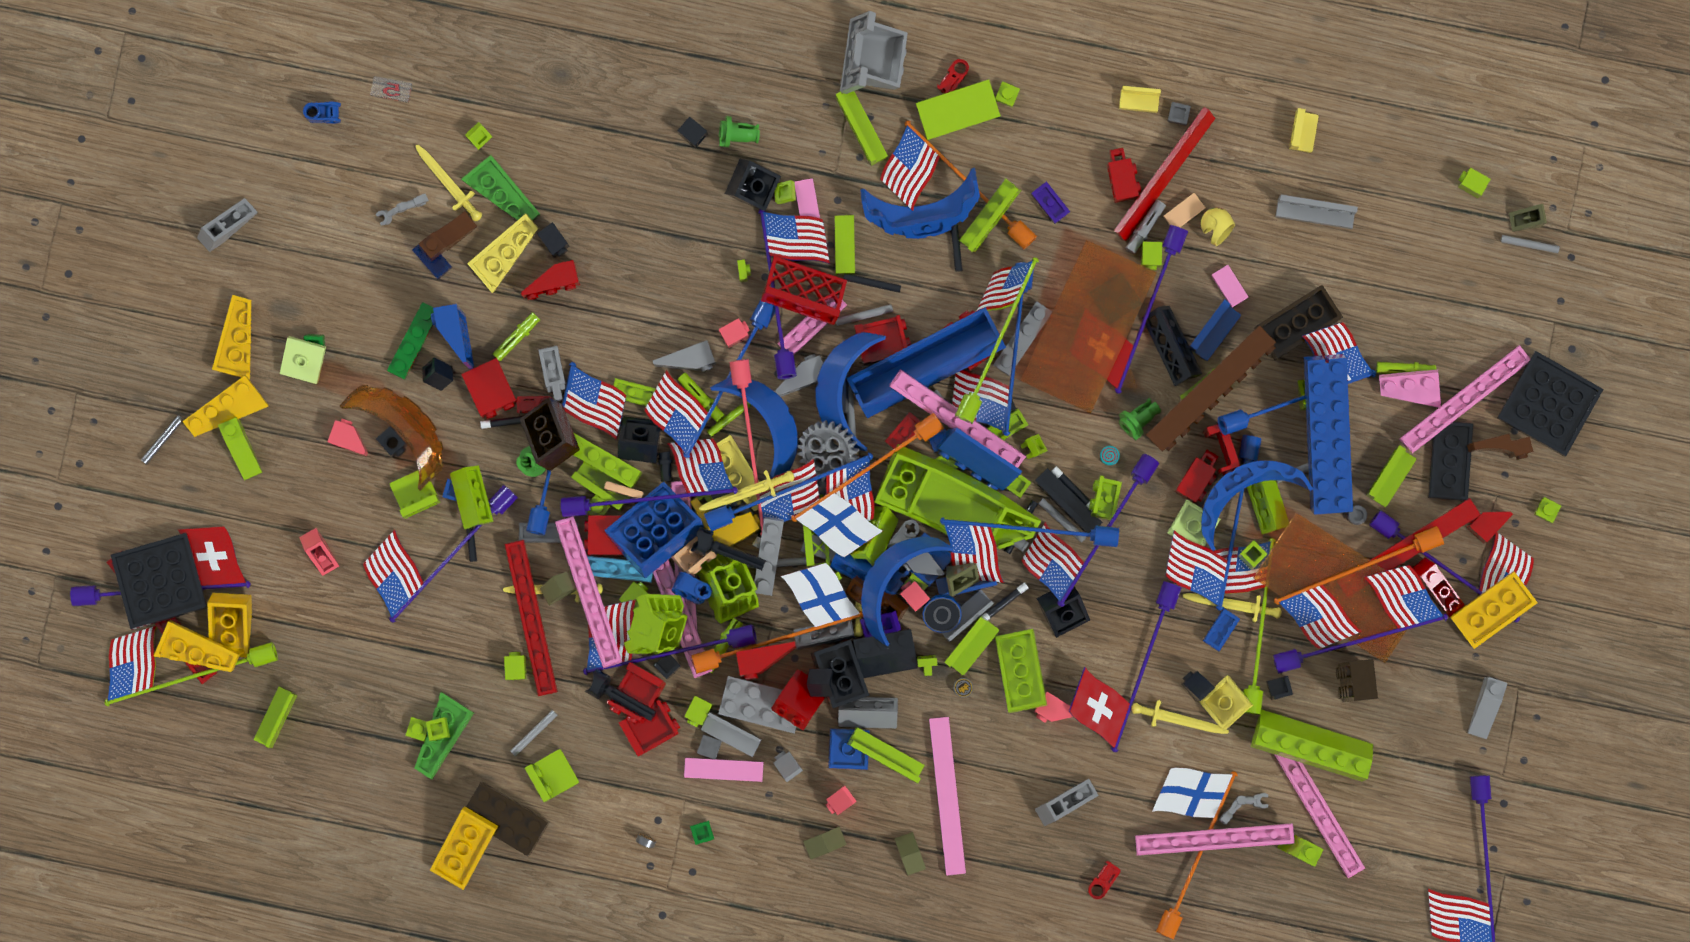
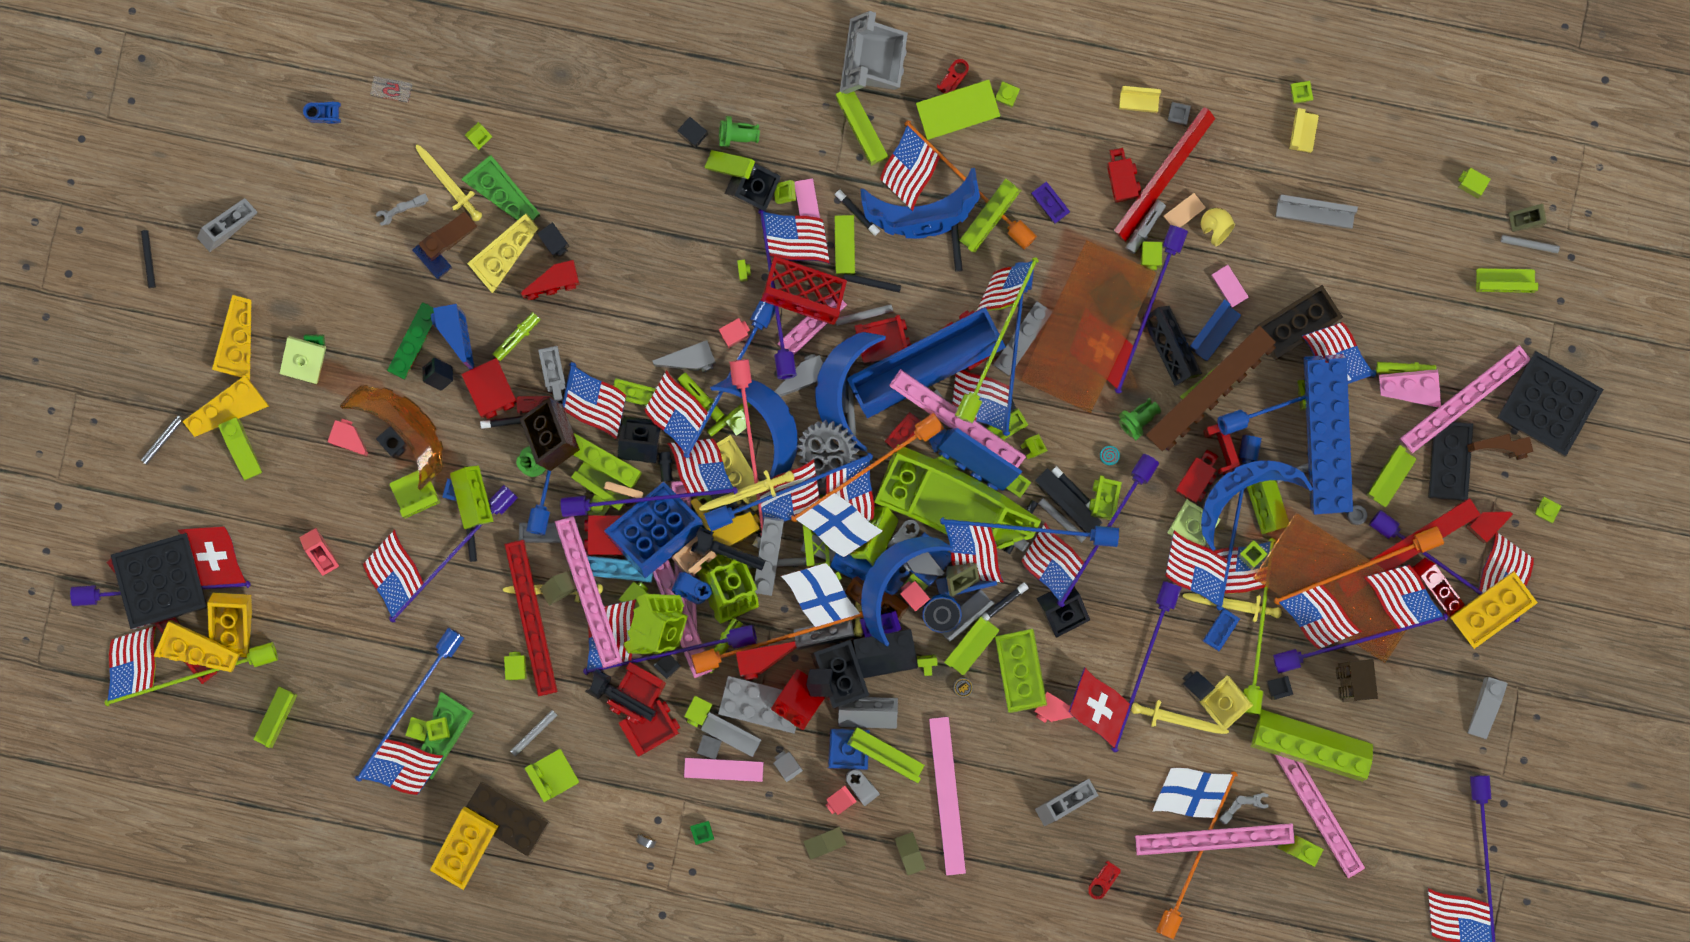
none -> black bar [141,230,156,289]
none -> flag [355,627,464,795]
none -> lime tile [705,150,755,179]
none -> lime plate [724,407,752,436]
none -> black bar [835,190,880,236]
none -> light grey piece [846,769,880,806]
none -> lime plate [1290,81,1313,104]
none -> lime panel [1476,268,1538,293]

